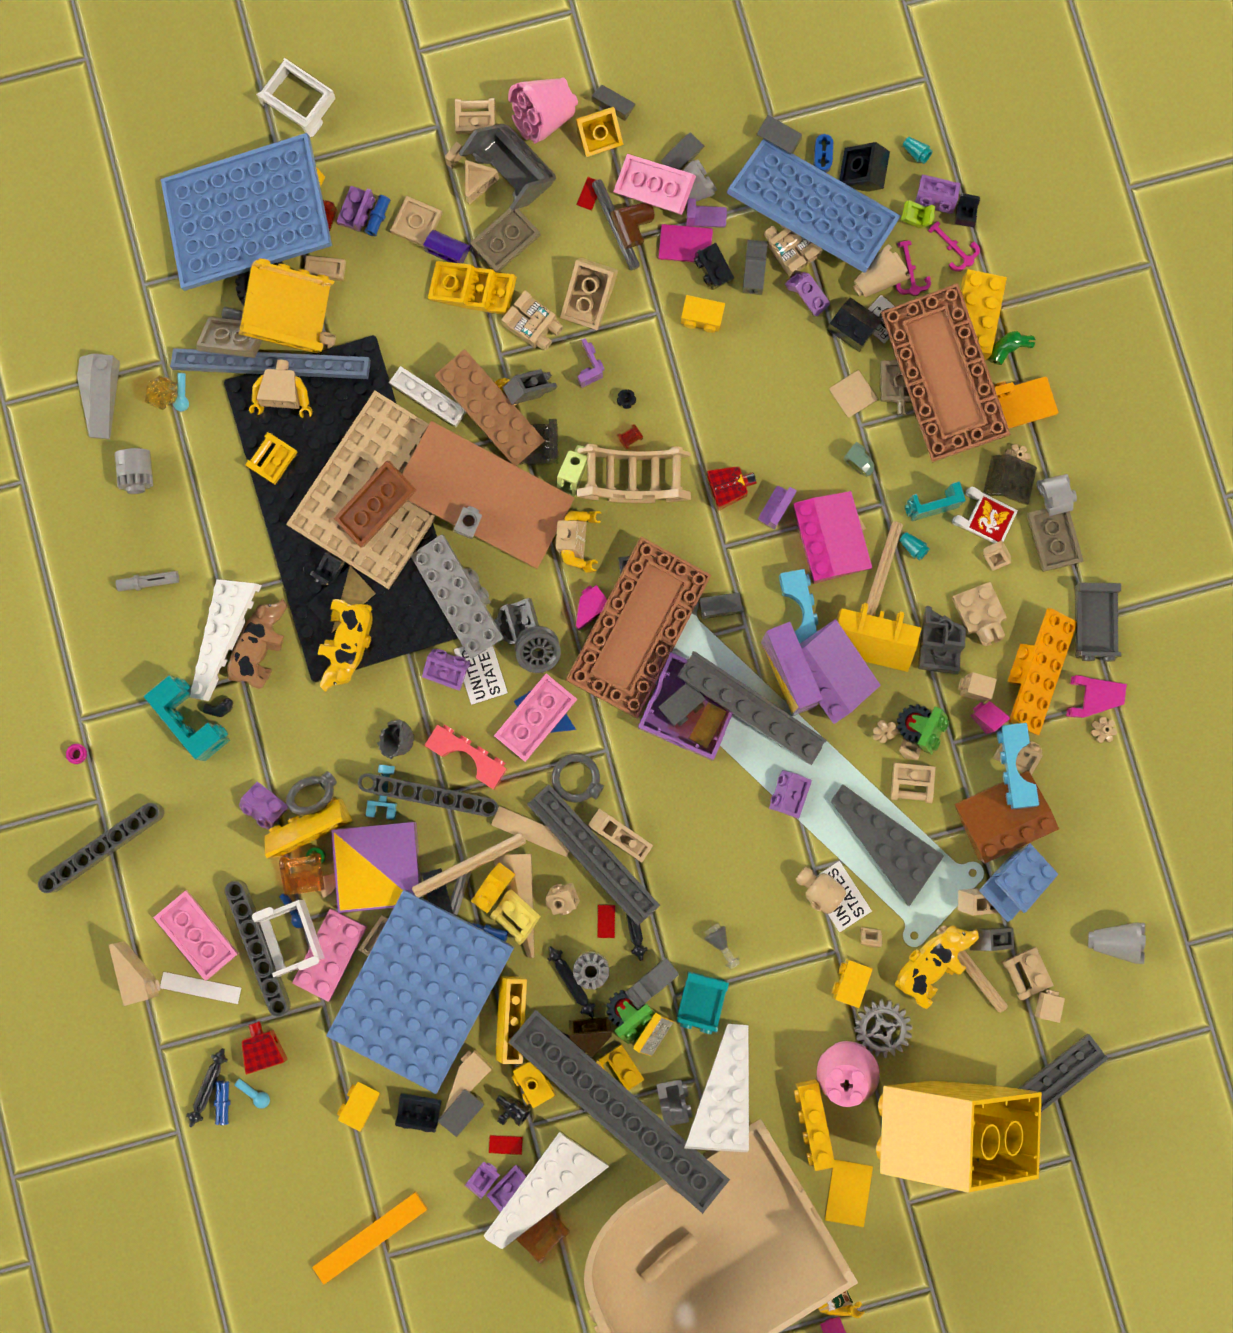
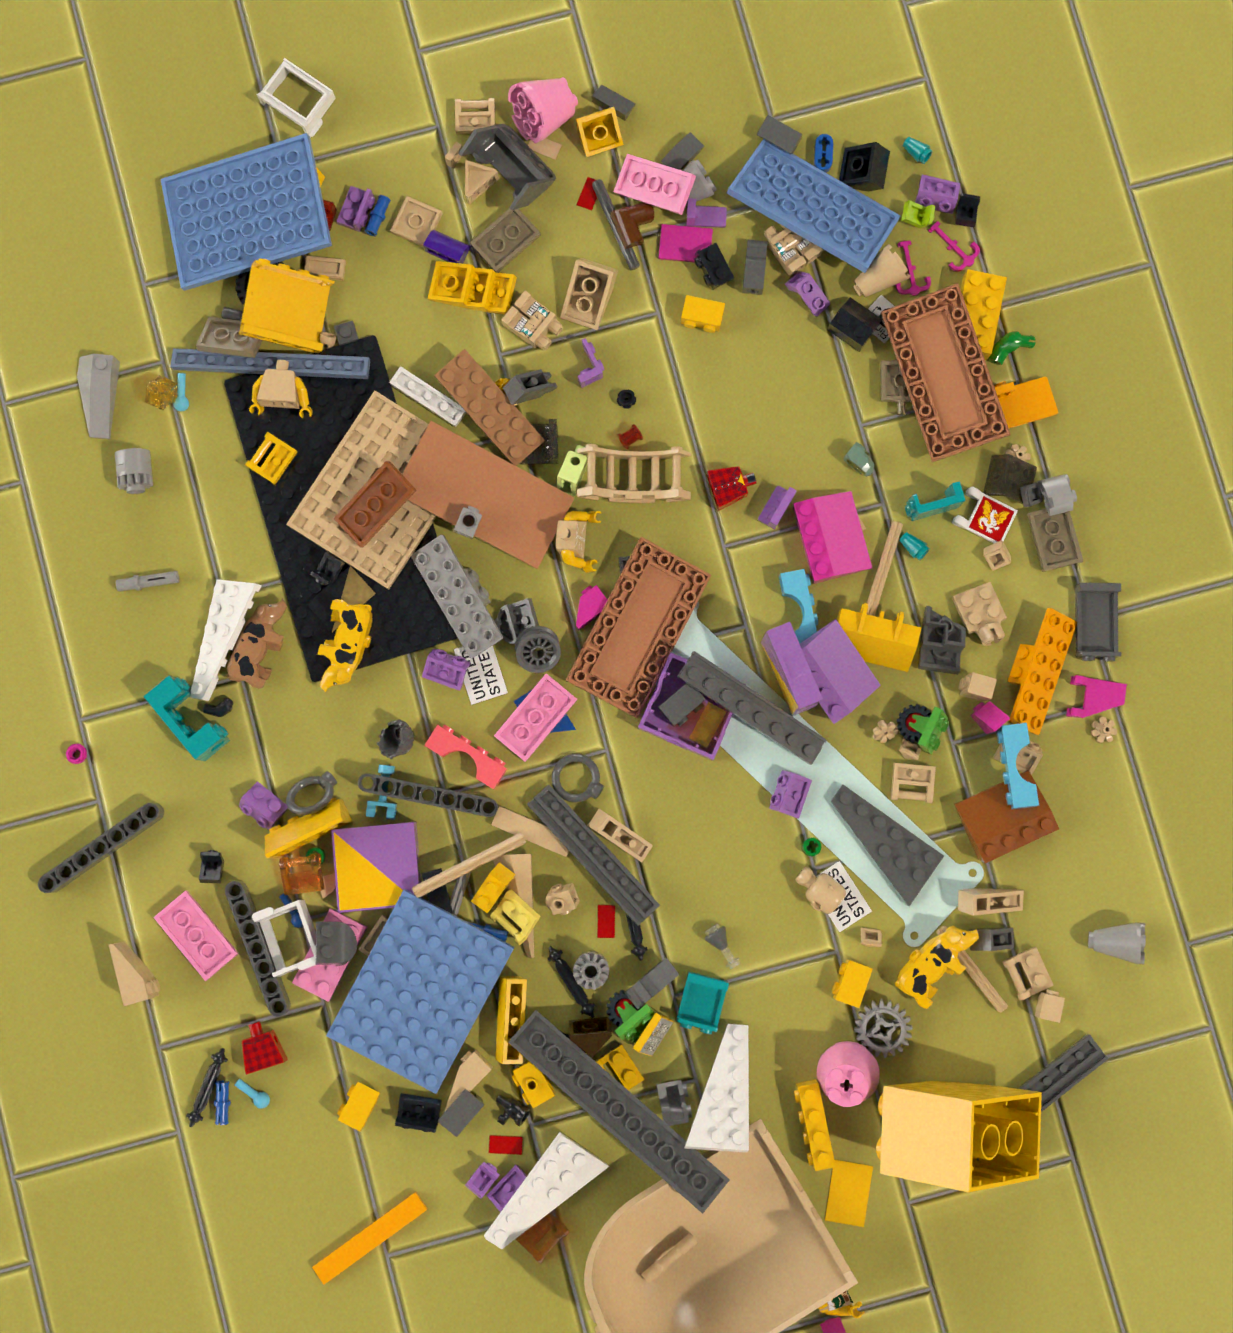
white sticker [160,972,241,1004] -> none
dark grey panel [699,593,744,619] -> none
tan sticker [829,370,878,418] -> none
medium blue torso [979,843,1058,922] -> none
none -> black bracket [199,850,224,883]
none -> dark grey slope [316,922,357,967]
none -> dark grey plate [334,320,359,346]
none -> tan sticker [528,138,562,160]
none -> green bush [802,838,822,856]
none -> dark grey tile [1020,482,1043,507]

